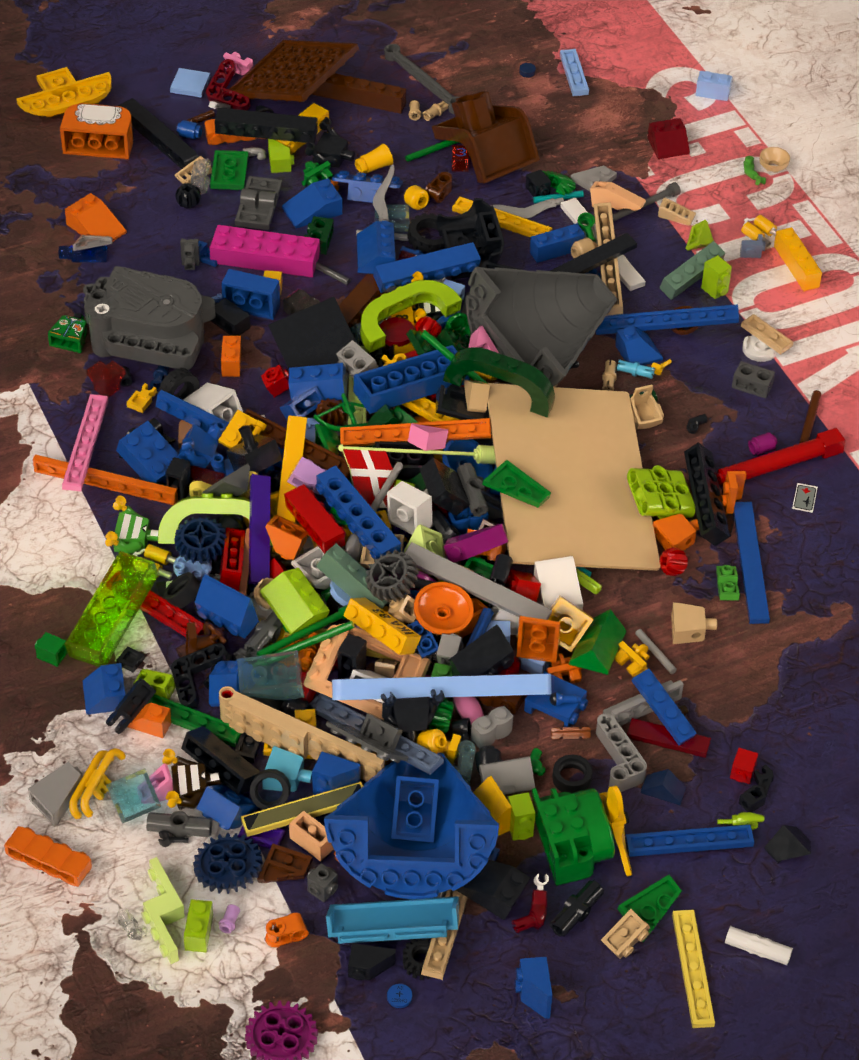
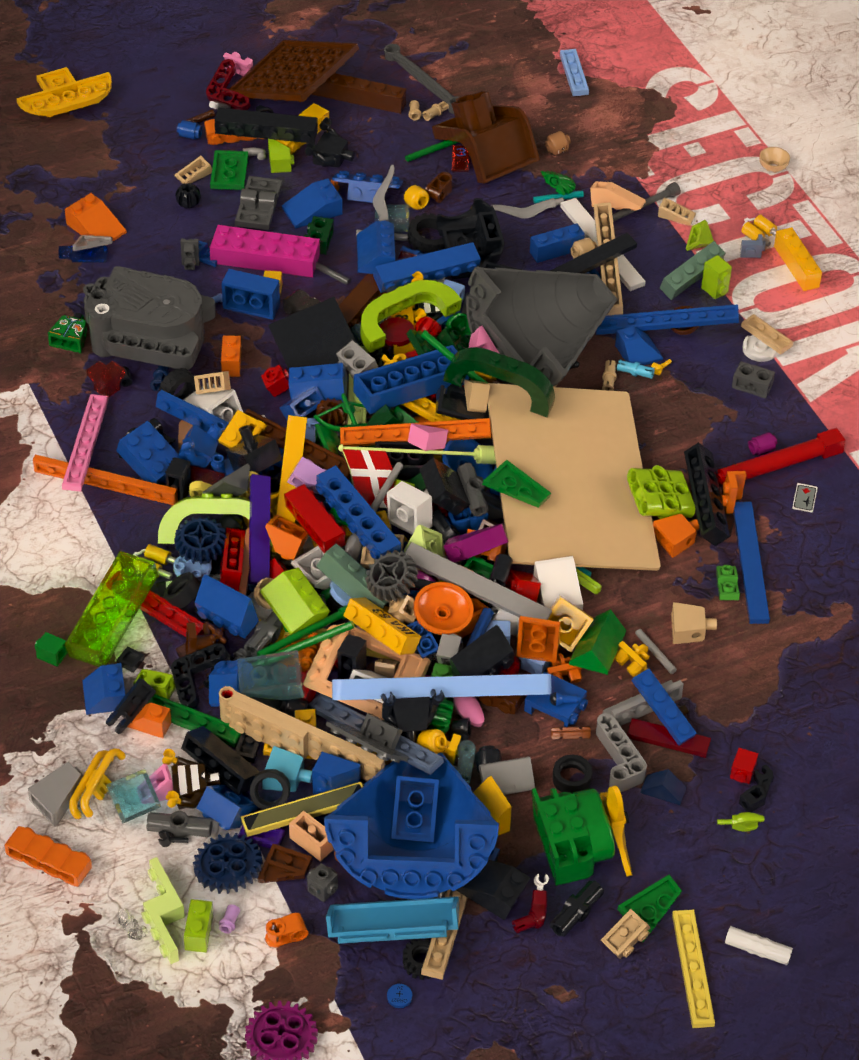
orange brick [60,103,133,159] -> none
torso [105,496,158,555] -> none
black beam [118,98,198,169] -> none
yellow plate [127,383,157,413] -> none
light blue tile [170,68,211,98] -> none
clear slope [191,158,212,194] -> none
black brick [210,298,251,336] -> none
green hips [301,161,333,187] -> none
black slope [348,943,396,980] -> none
yellow plant [355,143,393,173] -> none
yellow tile [452,196,553,238] -> none
light grey brick [471,706,513,748] -> none
lime brick [508,792,535,841] -> none
blue slope [515,957,552,1019] -> none
dark blue tile [519,63,536,78] -> none
black brick [526,170,551,197] -> none
green arm [529,748,546,776] -> none
light grey wing [571,165,617,191] -> none
green bar [577,212,596,242] -> none
blue plate [625,825,754,857] -> none
tan piece [629,385,664,430] -> none
dark red slope [647,118,690,159] -> none
red piece [659,547,688,576] -> none
black arm [686,414,708,434] -> none
light blue slope [696,71,733,101] -> none
bright green arm [743,156,766,185] -> none
black slope [764,825,811,863] -> none
reddish brown piece [799,390,821,443] -> none
none -> tan slope [194,371,231,394]
none -> medium nougat head [545,131,571,155]

